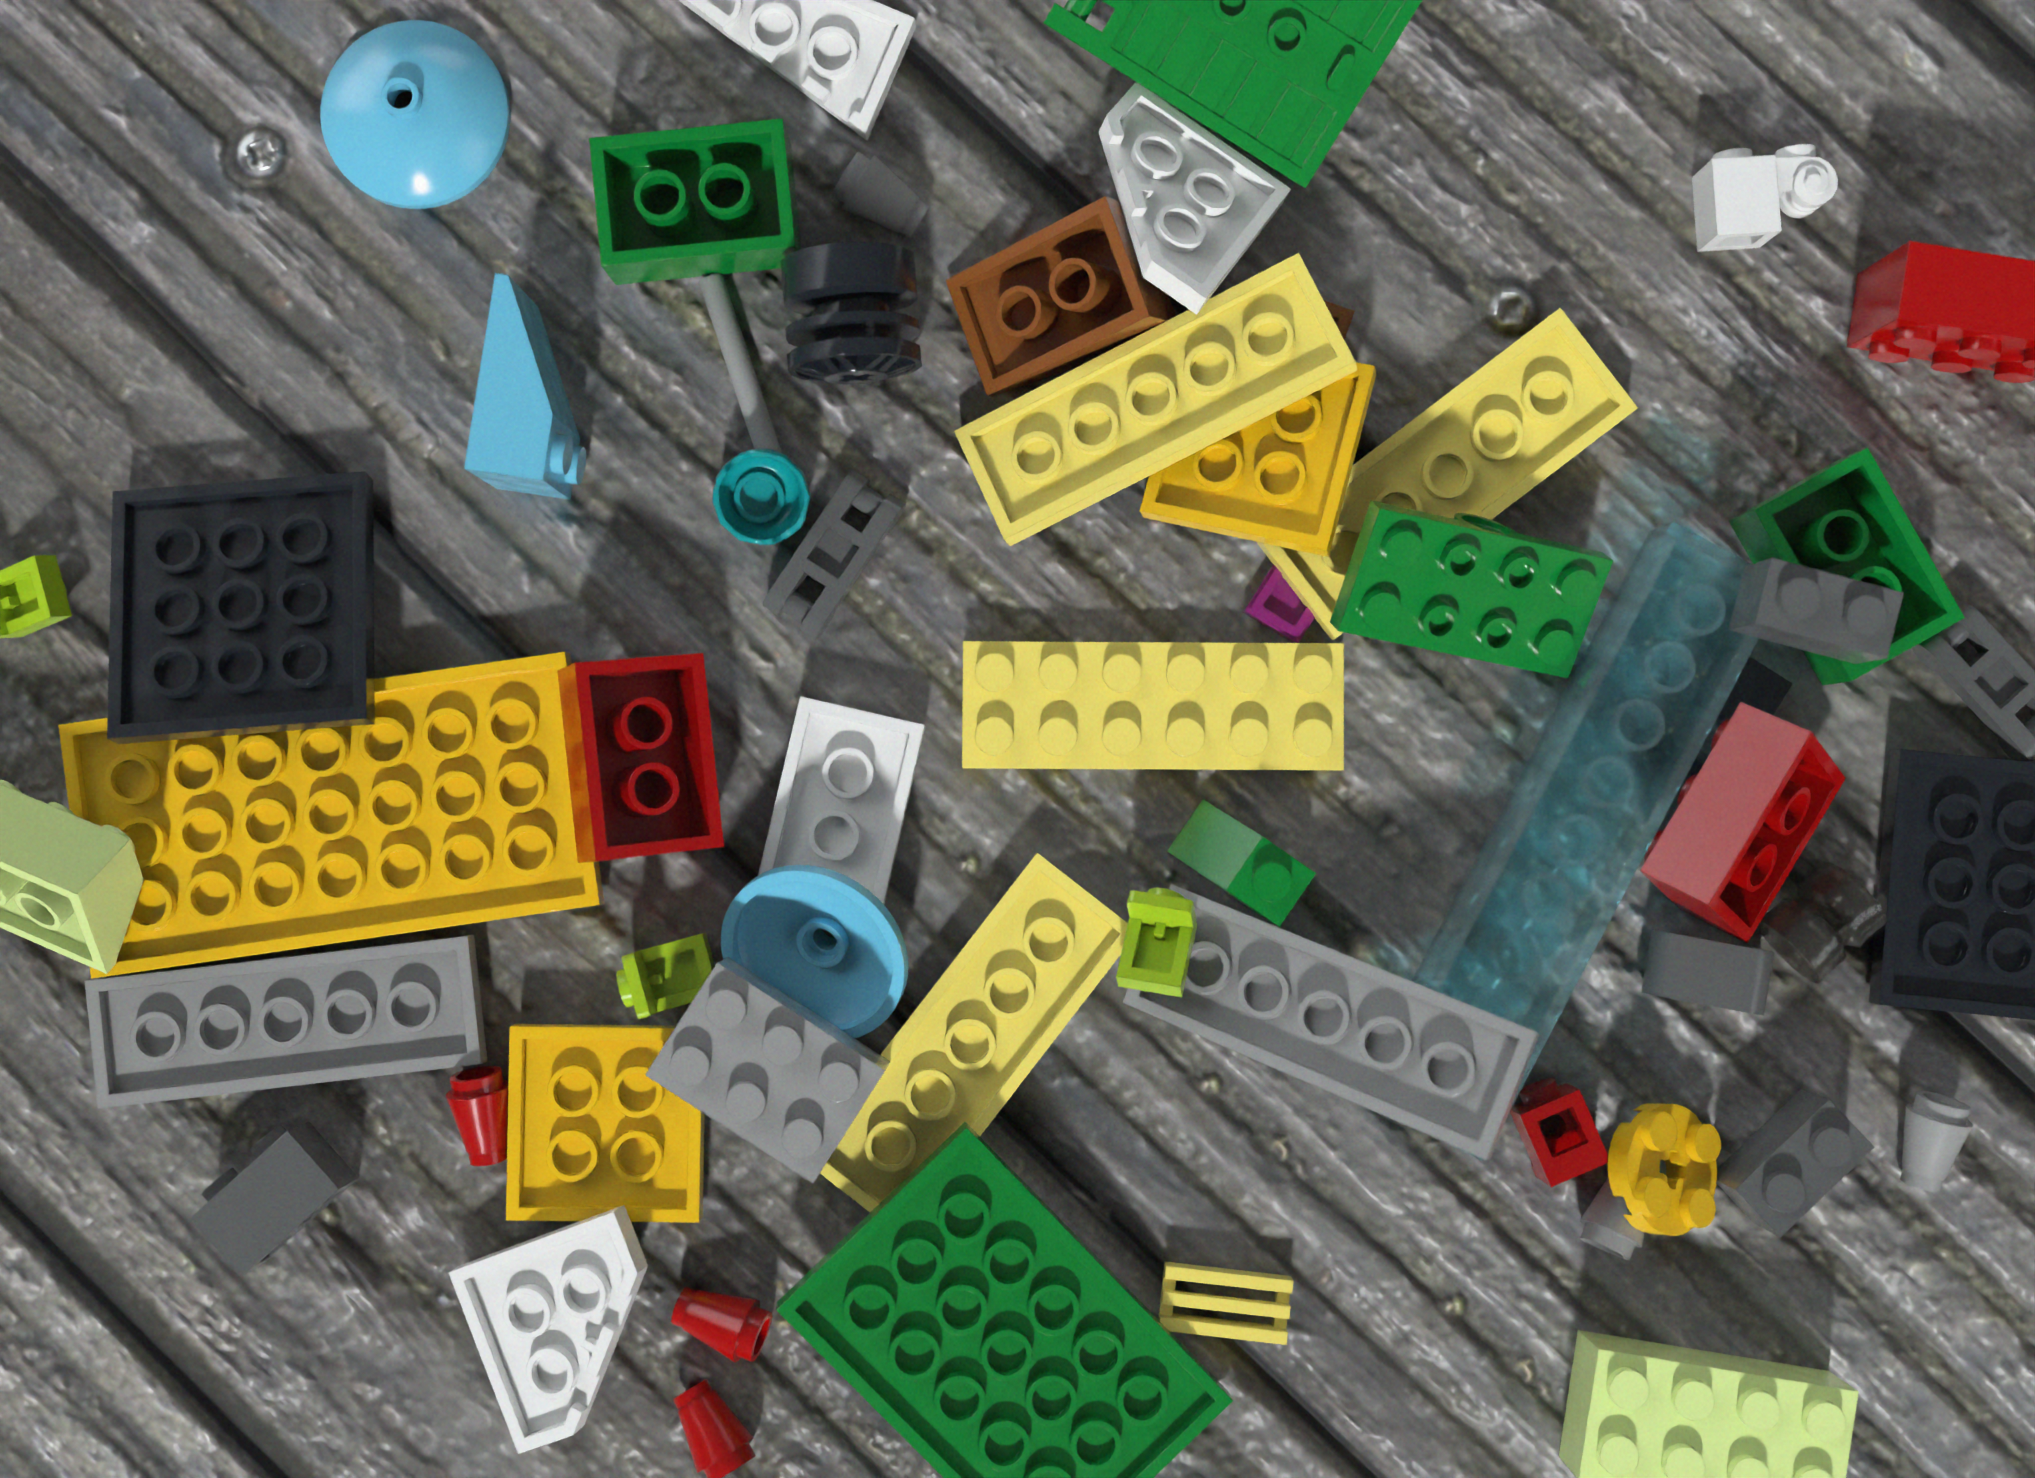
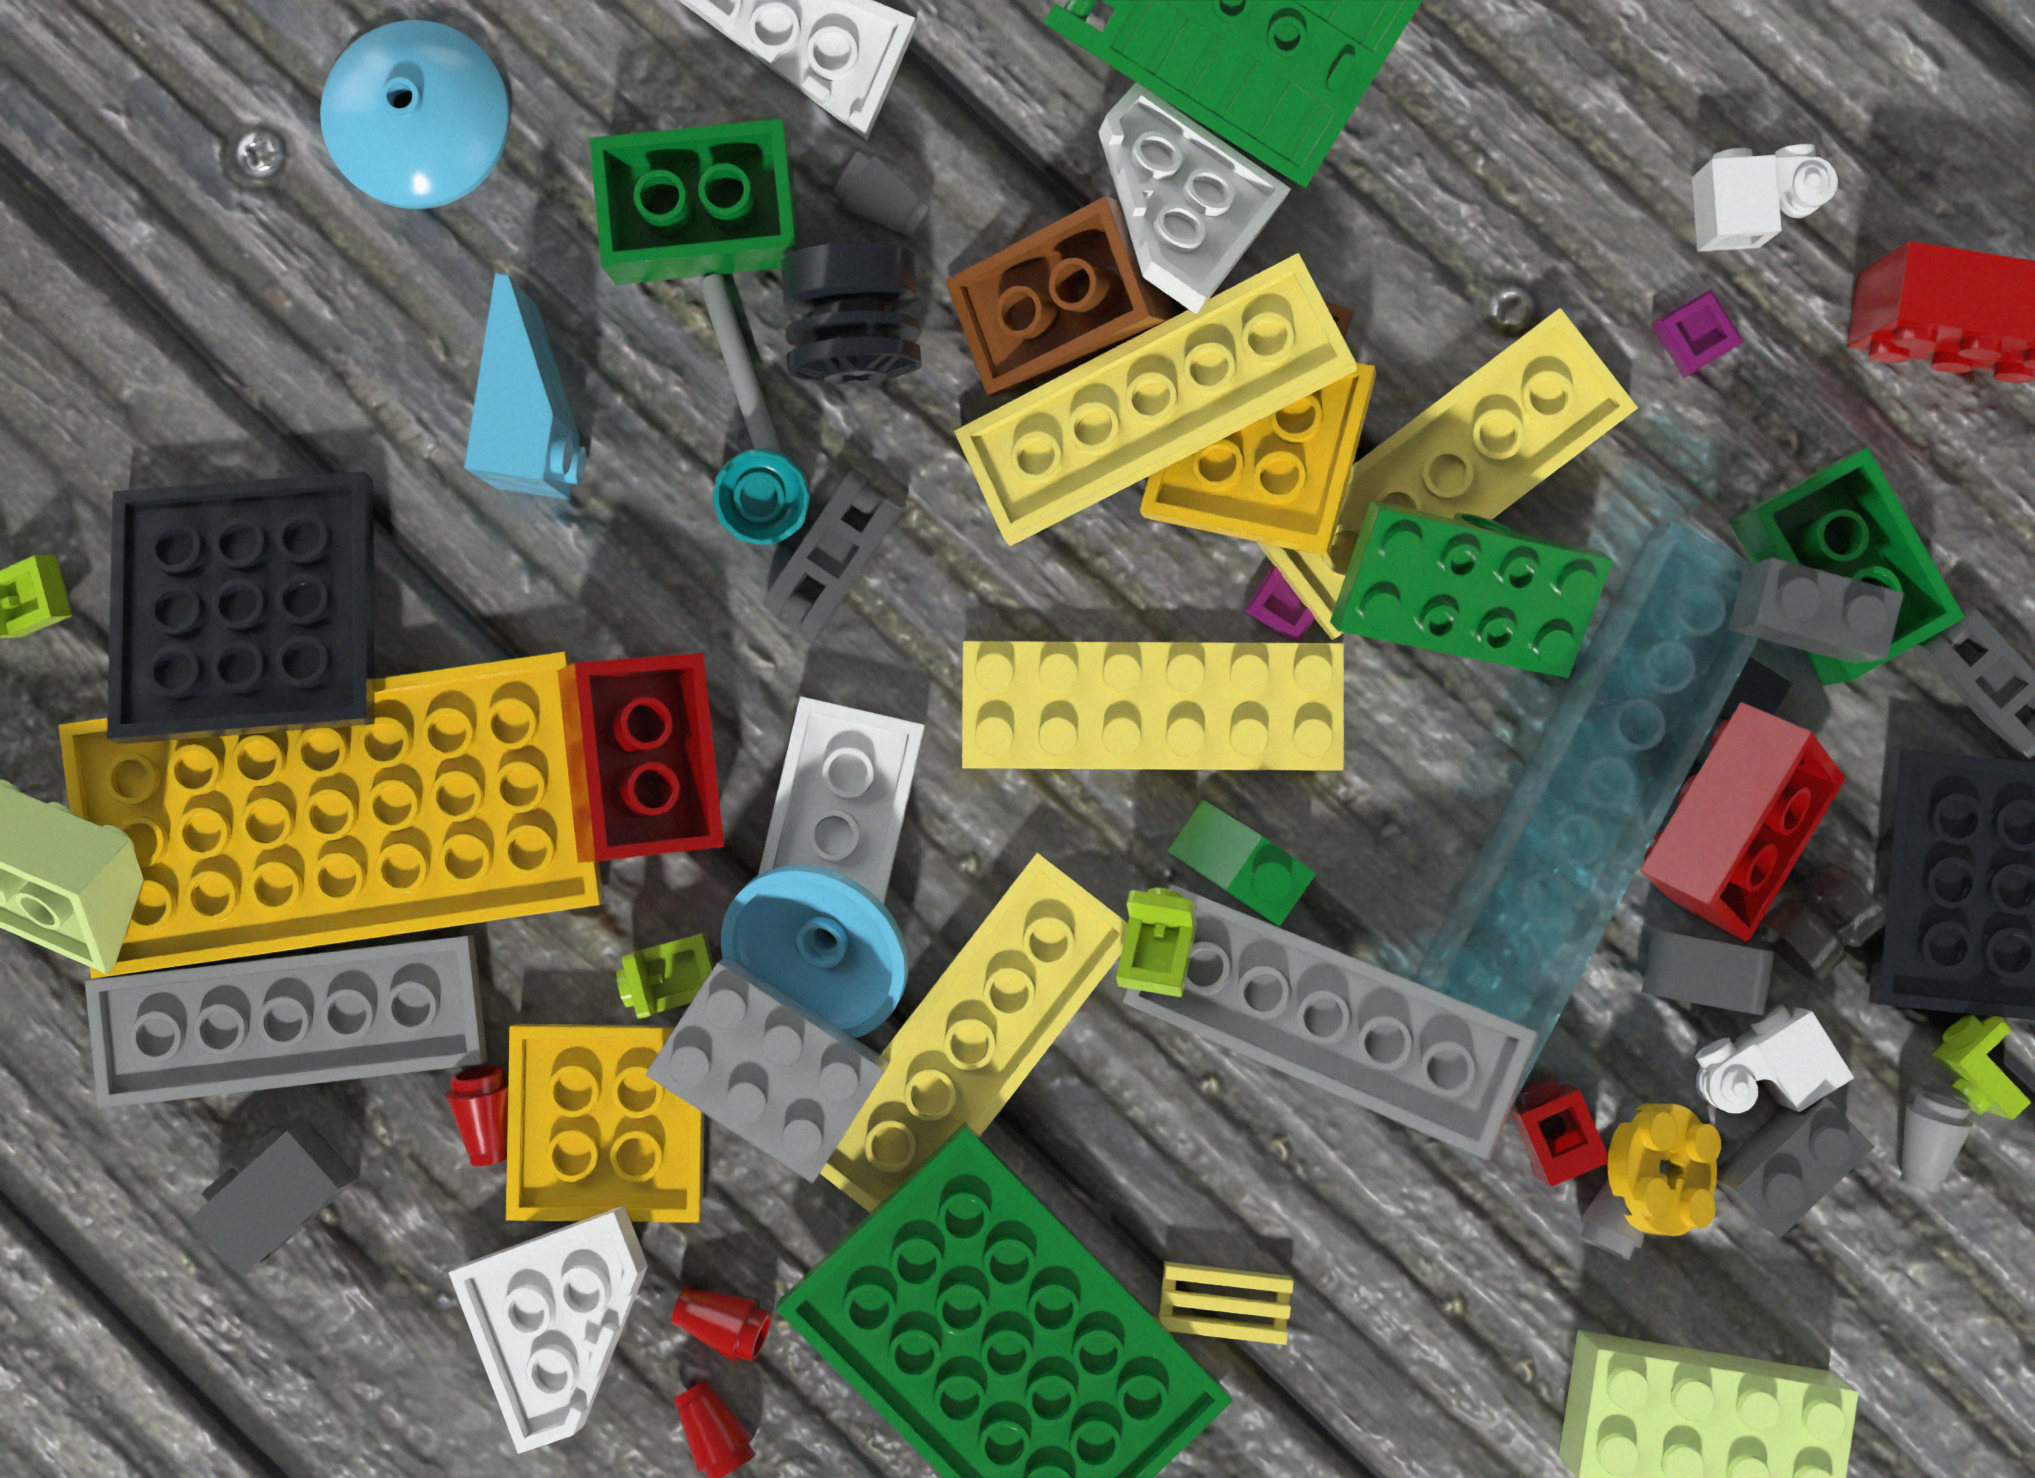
none -> magenta tile [1651,289,1744,379]
none -> white brick [1695,1004,1854,1113]
none -> lime bracket [1931,1014,2031,1120]

